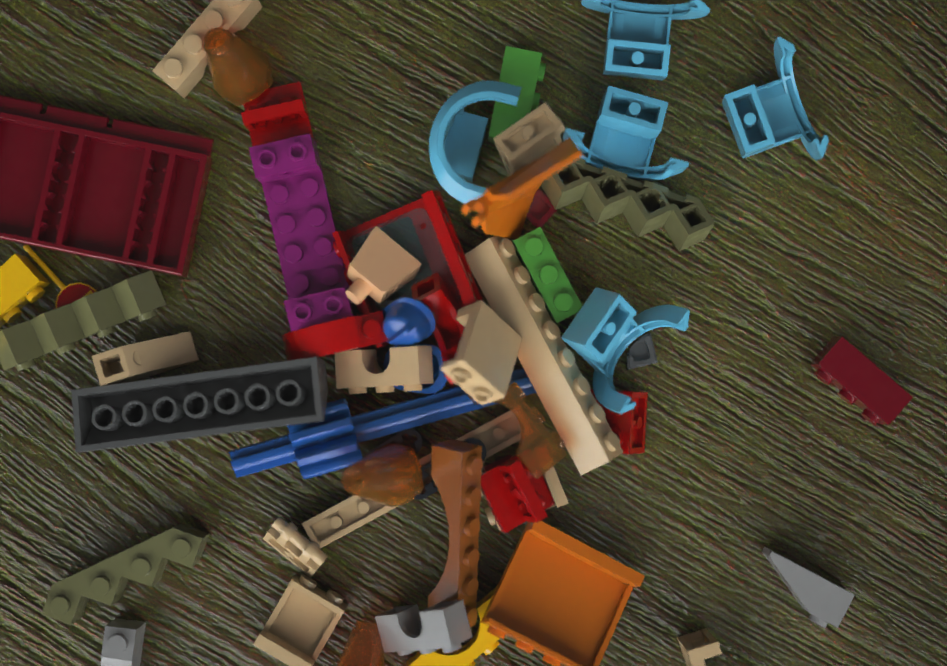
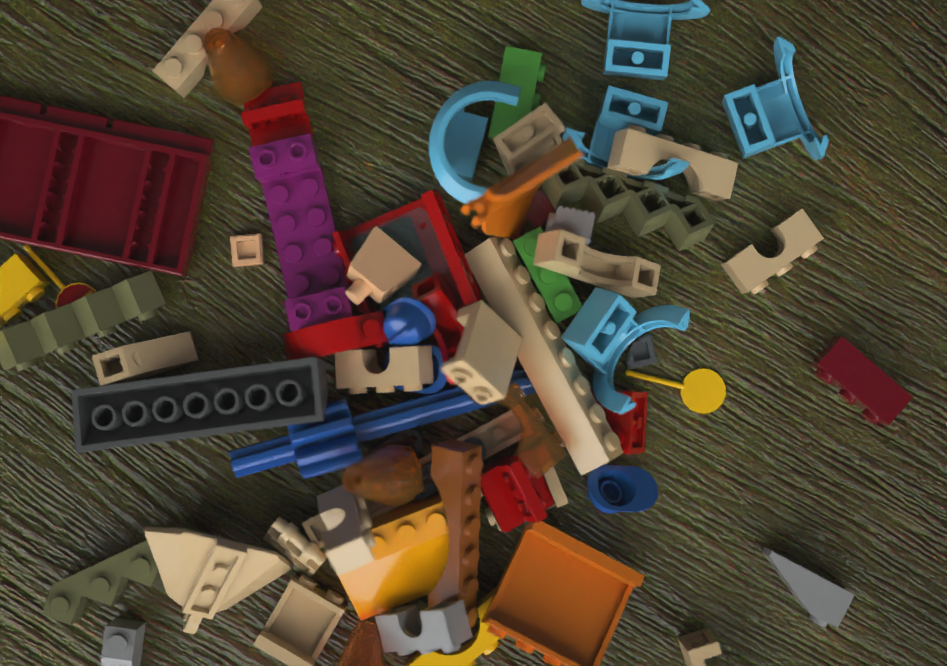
none -> tan panel [144,527,293,634]
none -> light nougat tile [230,233,265,267]
none -> tan arch [317,482,377,576]
none -> light orange slope [338,492,449,621]
none -> tan arch [533,229,661,298]
none -> light grey brick [544,205,595,246]
none -> blue piece [587,465,658,514]
none -> tan arch [607,125,739,201]
none -> yellow piece [625,368,726,414]
none -> tan arch [721,208,824,295]

